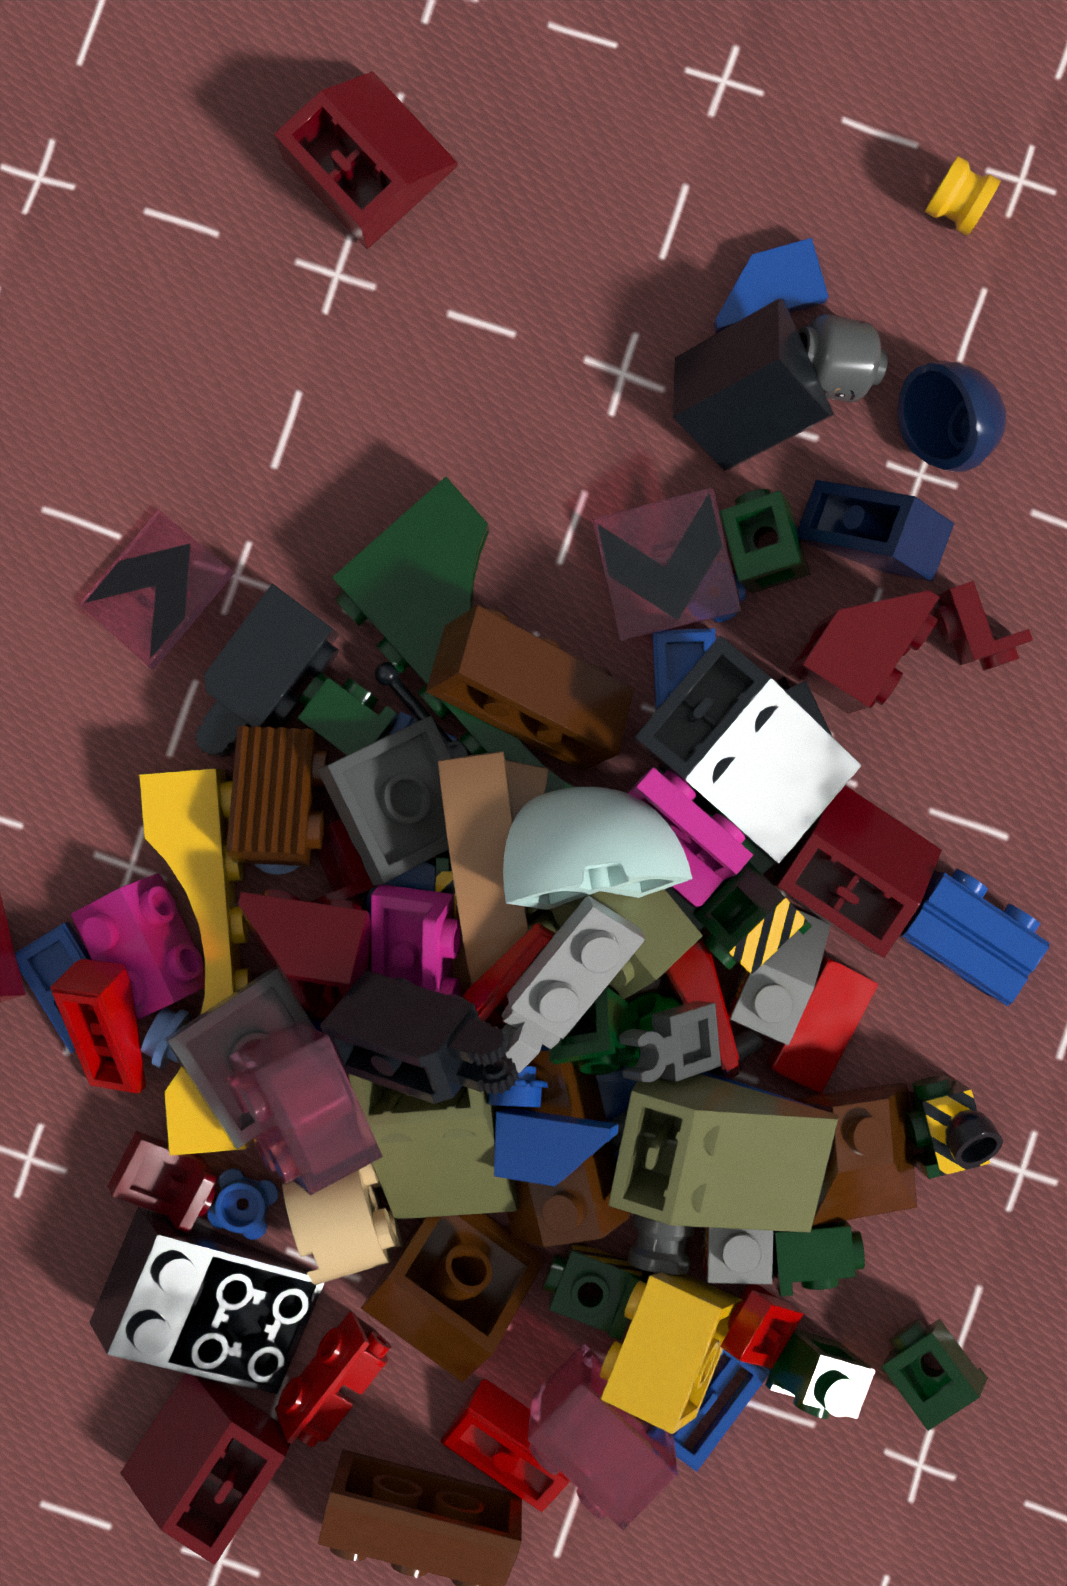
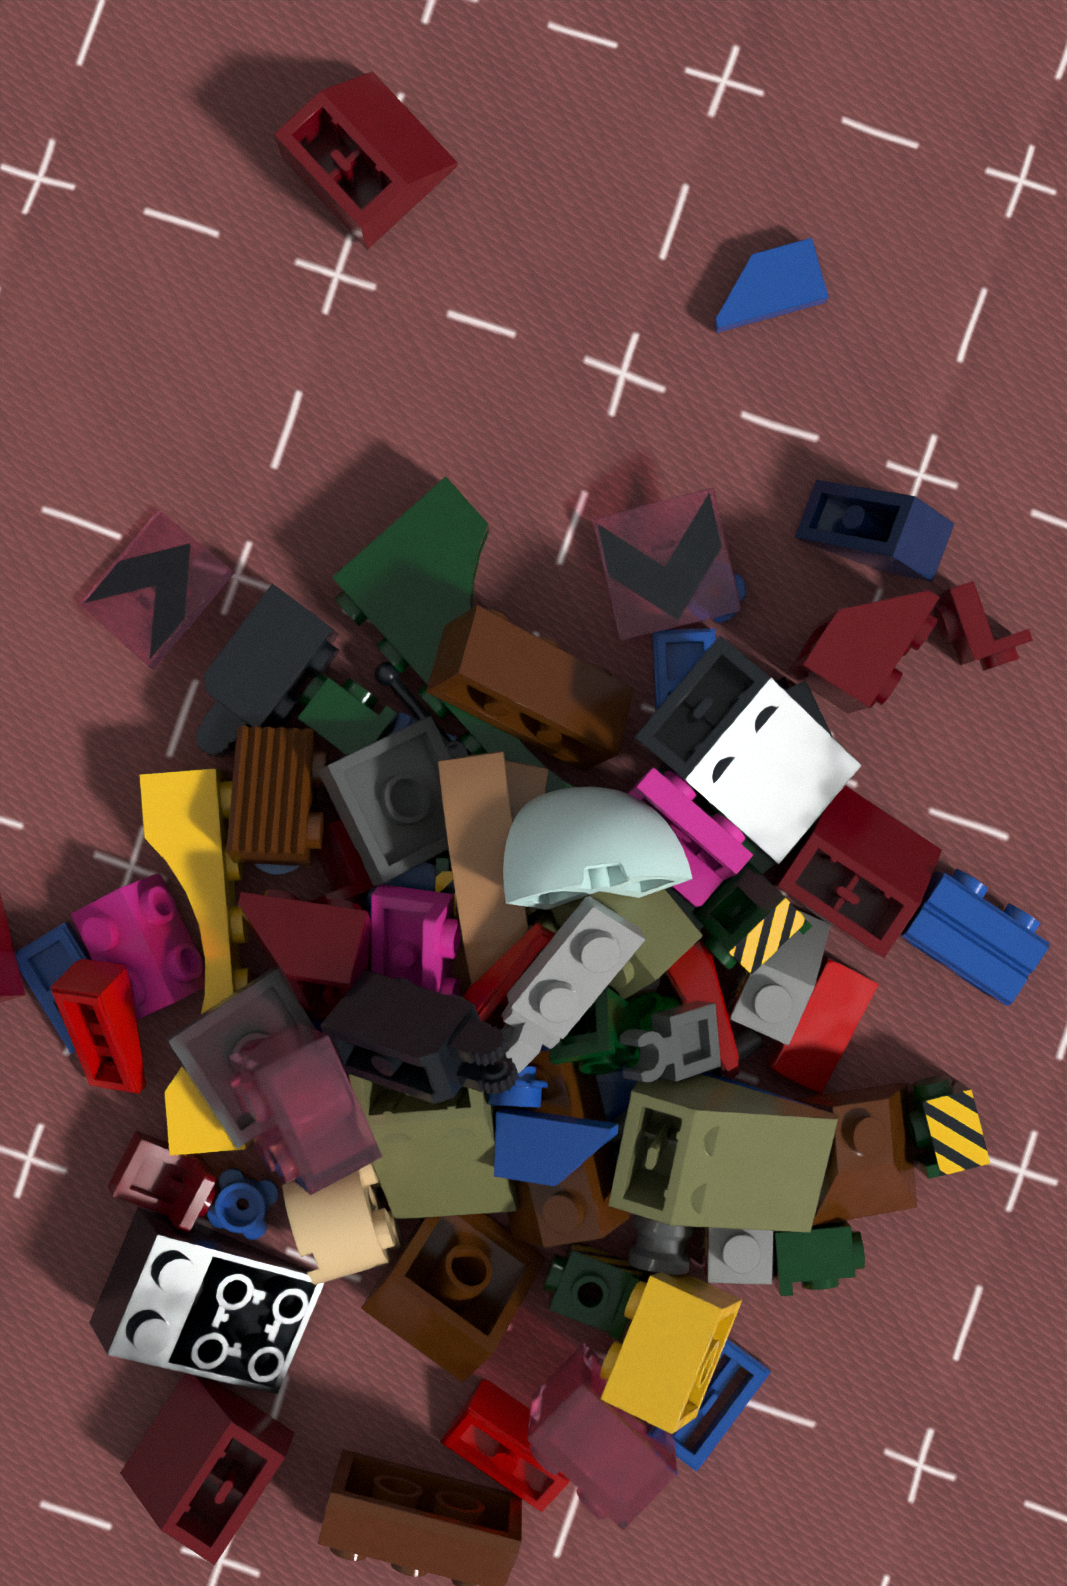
medium blue plate [141,1007,191,1069] -> none
red hinge [274,1311,391,1447] -> none
black slope [673,299,834,471] -> none
dark green brick [719,489,811,594] -> none
red bracket [720,1284,803,1369] -> none
dark green brick [765,1329,875,1419] -> none
dark grey head [798,315,888,403] -> none
dark green brick [881,1318,988,1431] -> none
dark blue hat [897,361,1006,472] -> none
yellow wheel [924,155,1001,237] -> none
black hinge [945,1109,1003,1167] -> none

